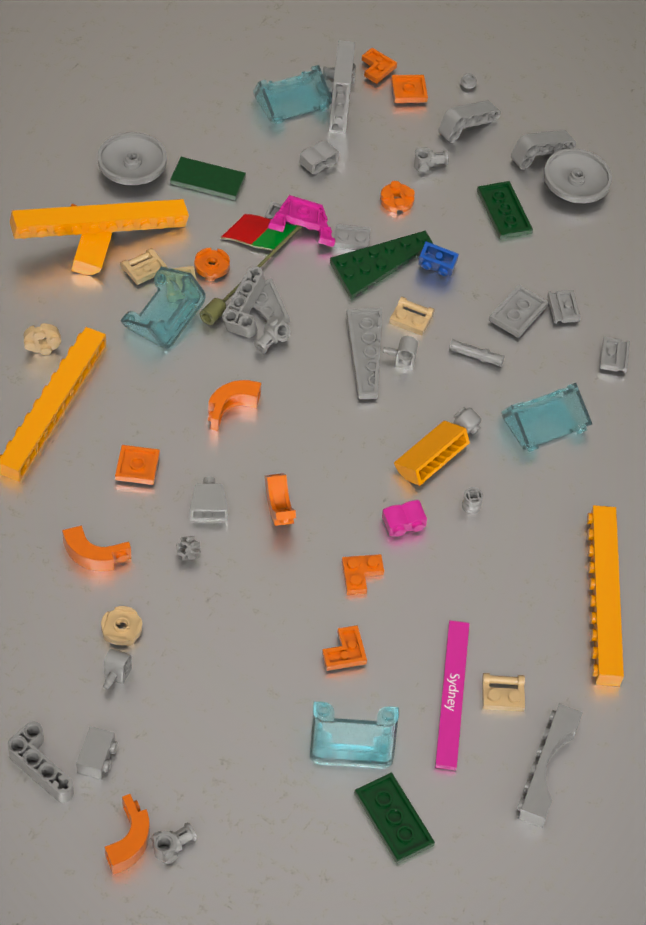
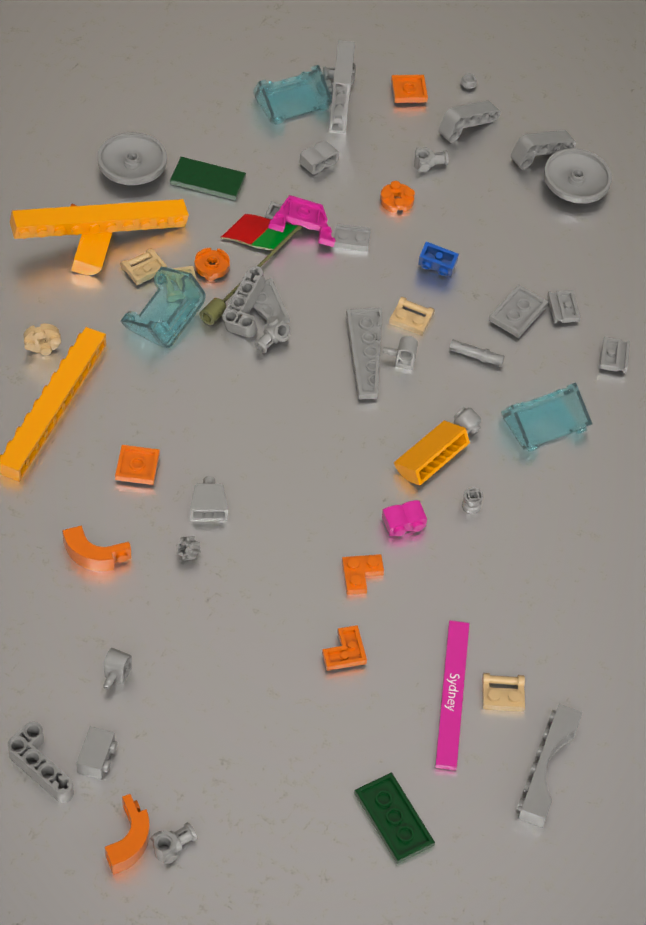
tan plate [101,606,142,646] -> none
orange arch [208,380,262,431] -> none
orange arch [264,473,296,526] -> none
clear light blue windscreen [309,702,399,769] -> none
dark green wing [330,230,433,300] -> none
orange plate [362,48,397,84] -> none
dark green tile [477,181,533,240] -> none
light orange brick [587,505,624,687] -> none

